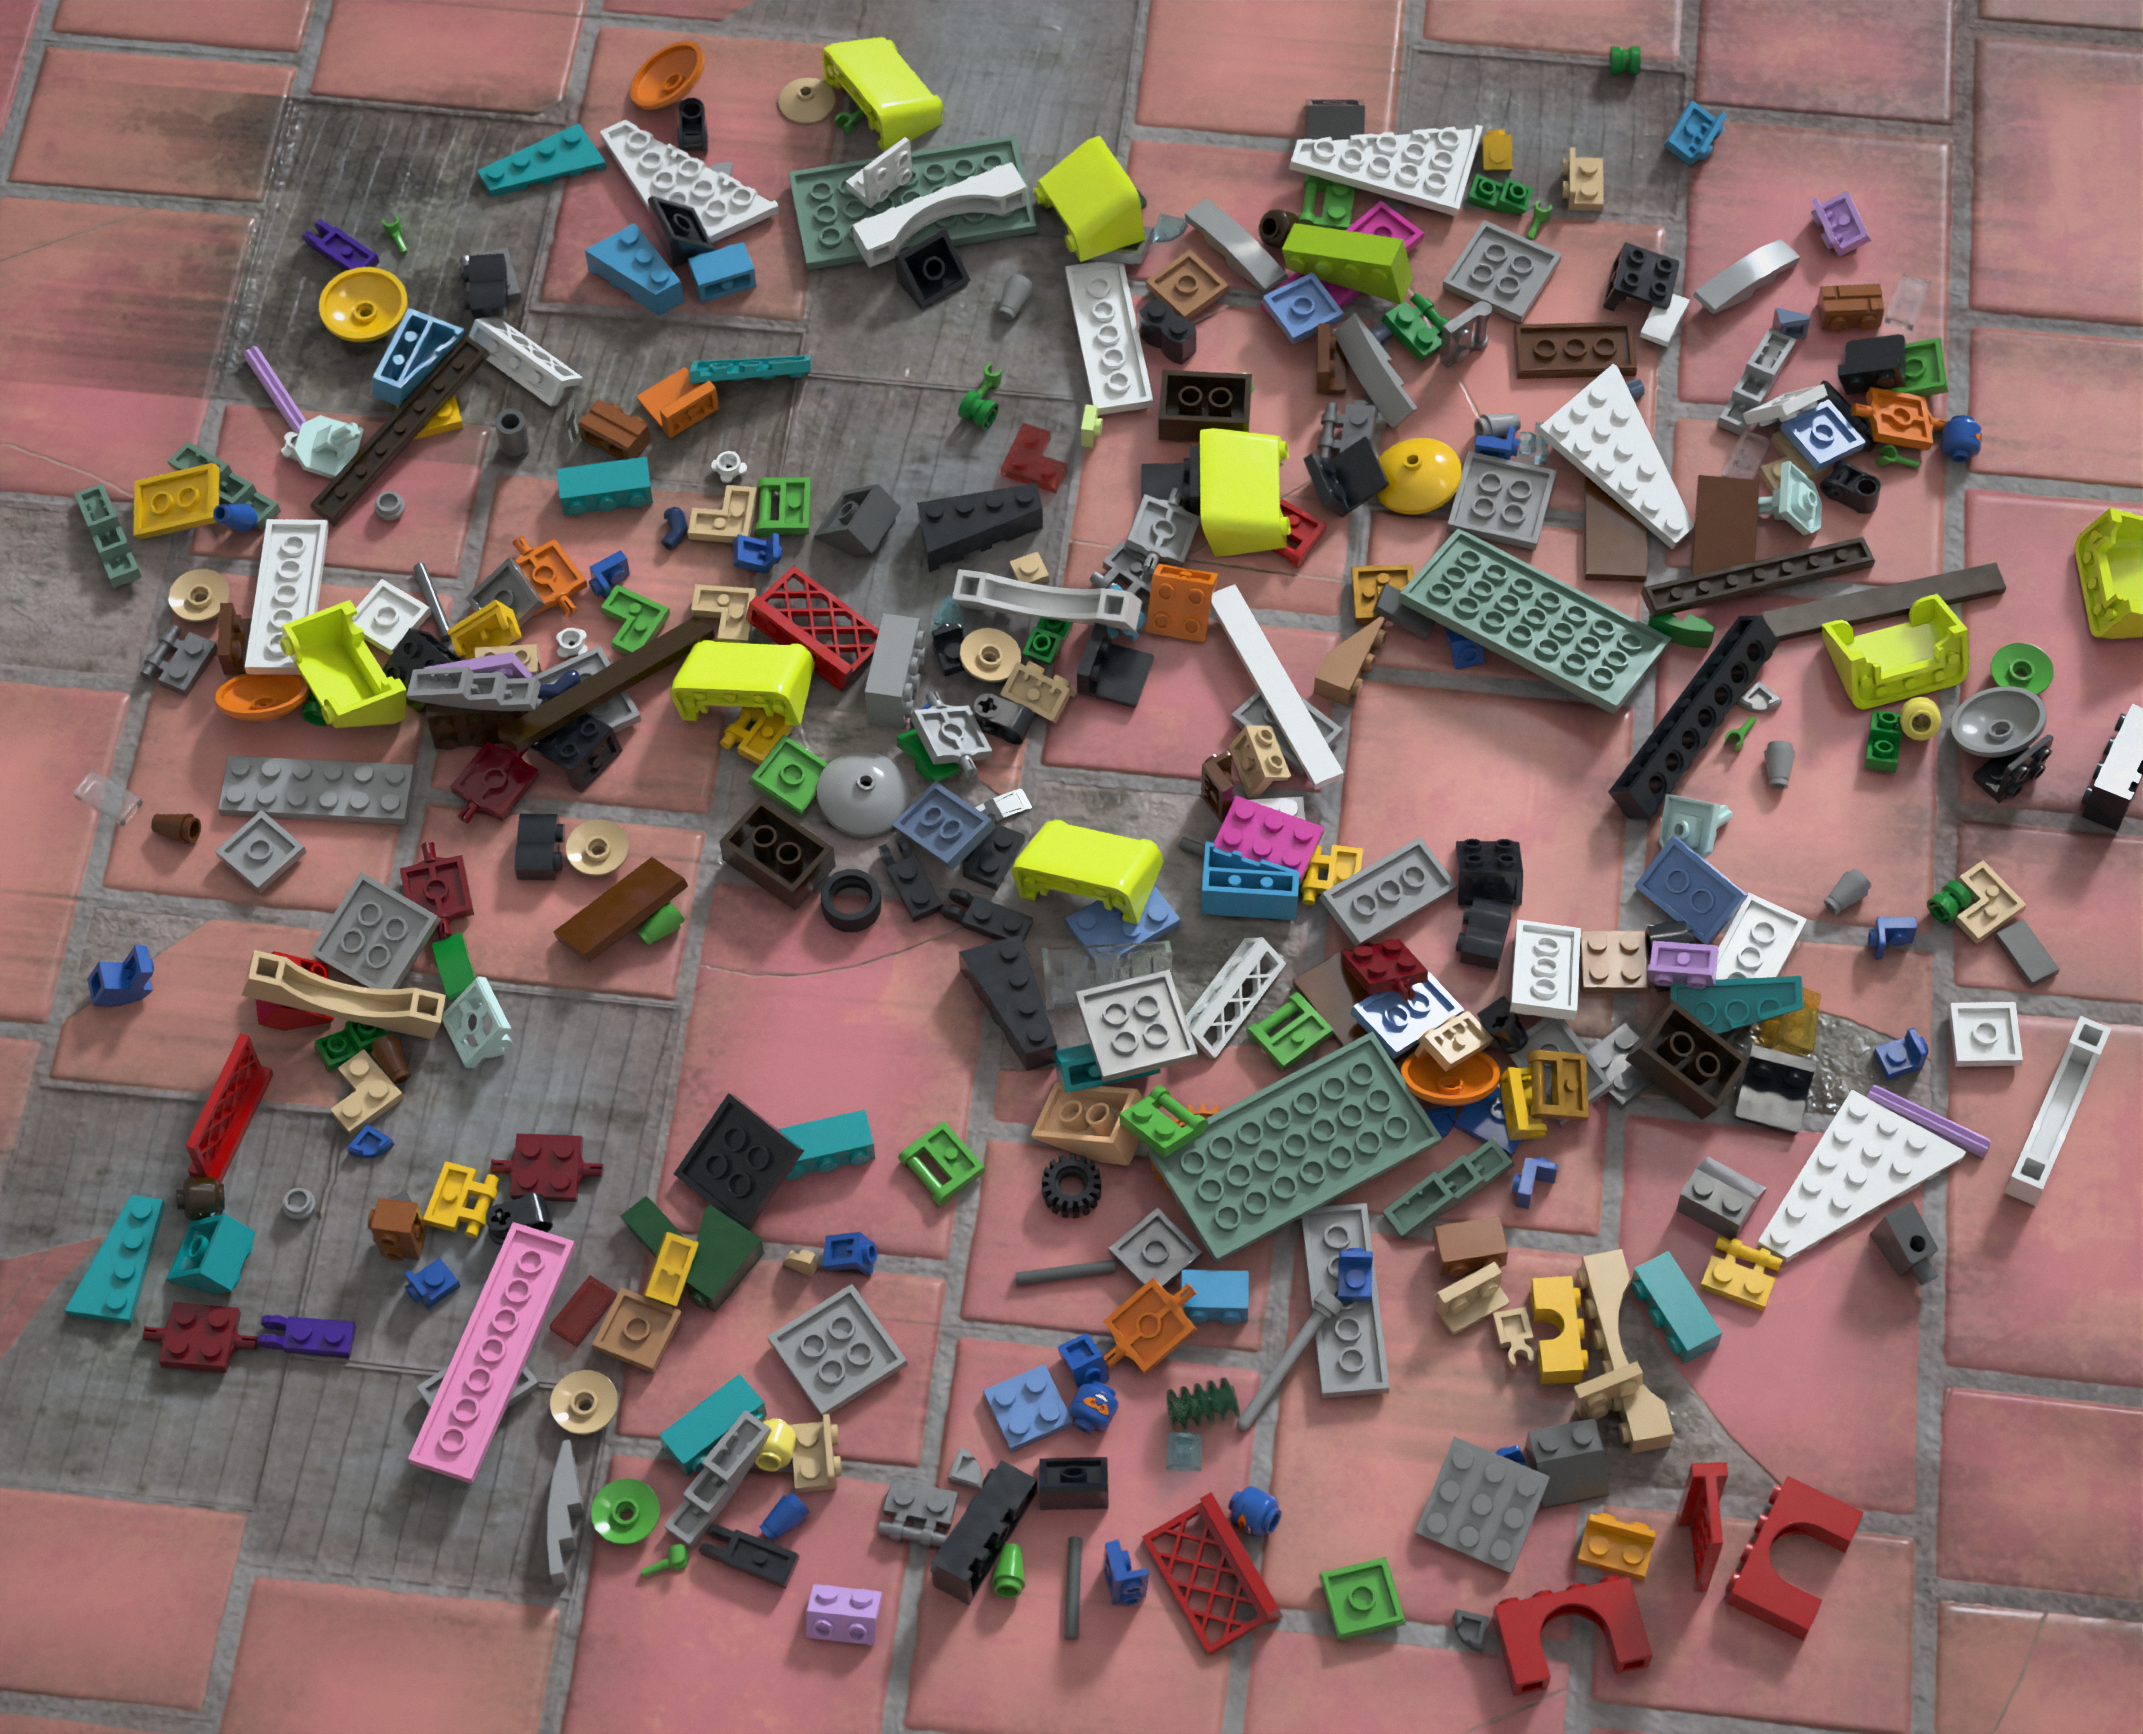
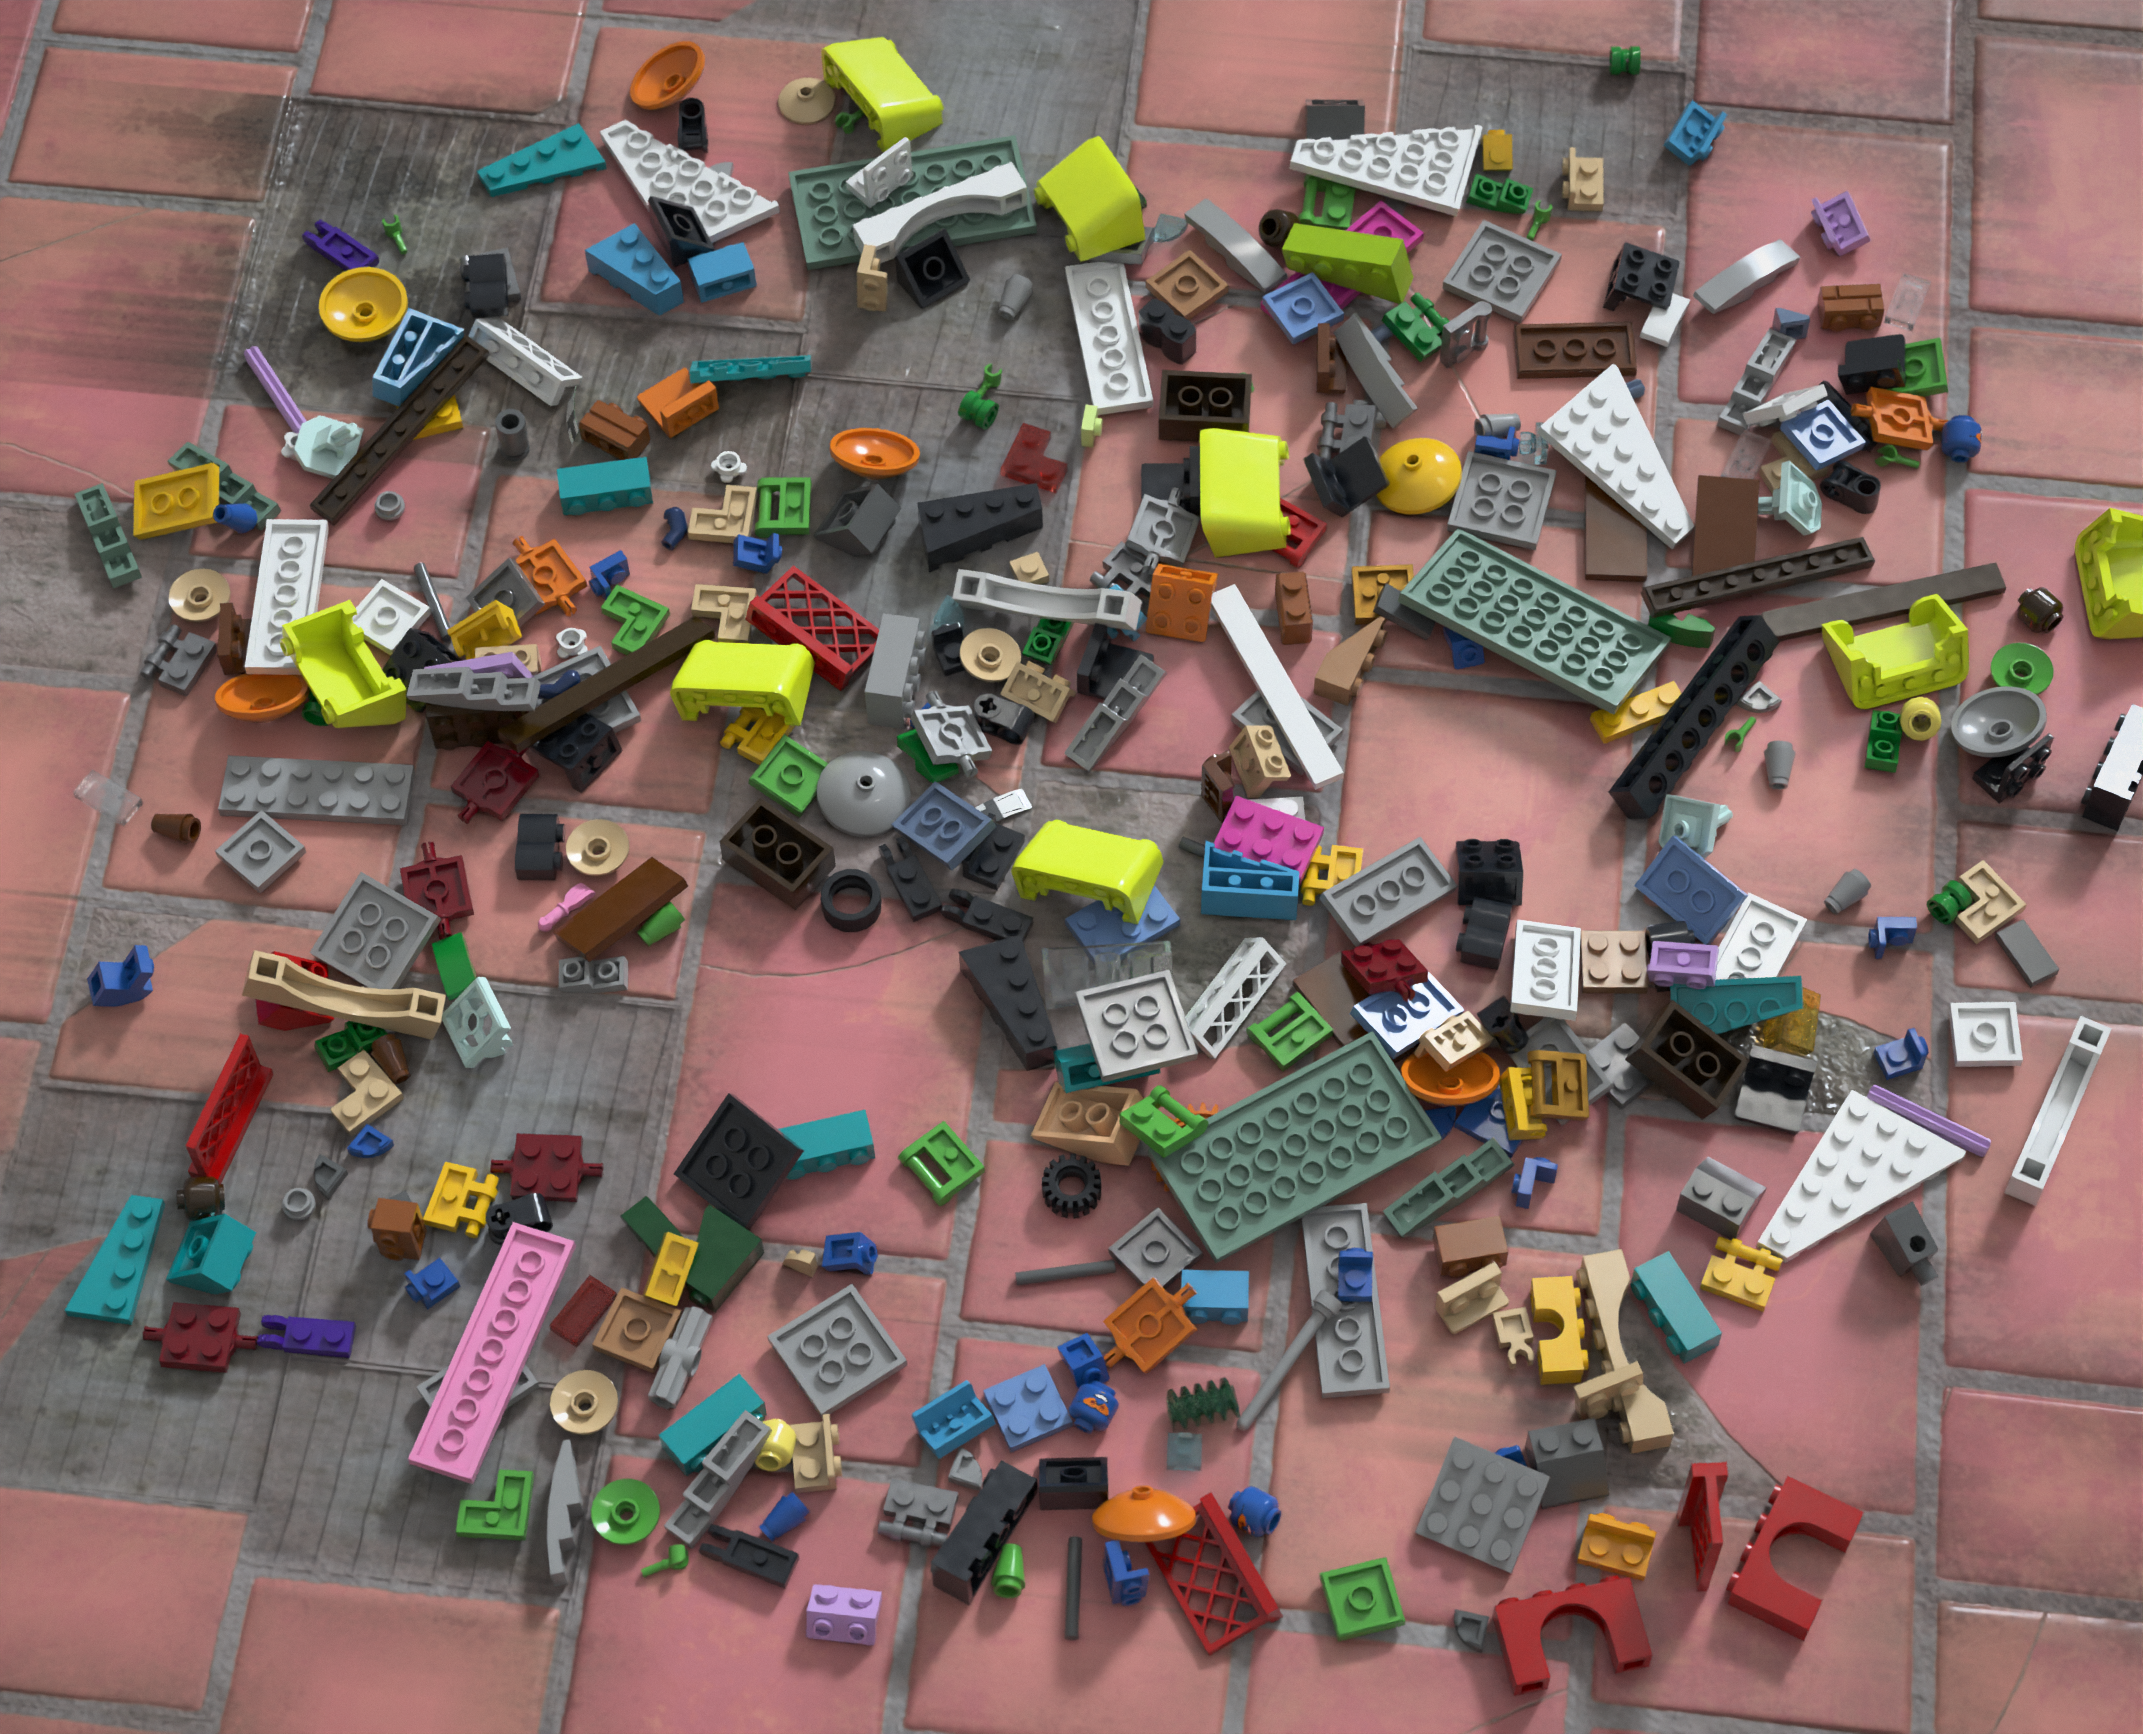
none -> dark grey tile [314,1154,348,1200]
none -> bright green plate [456,1469,534,1541]
none -> bright pink piece [538,883,596,932]
none -> light grey slope [558,956,628,993]
none -> light grey piece [648,1306,713,1409]
none -> orange dish [829,428,920,480]
none -> tan bracket [857,244,887,311]
none -> dark azure bracket [911,1380,996,1459]
none -> light grey slope [1064,654,1167,772]
none -> orange dish [1092,1486,1196,1542]
none -> dark orange brick [1275,572,1313,645]
none -> yellow plate [1590,681,1681,744]
none -> dark brown head [2017,587,2064,633]

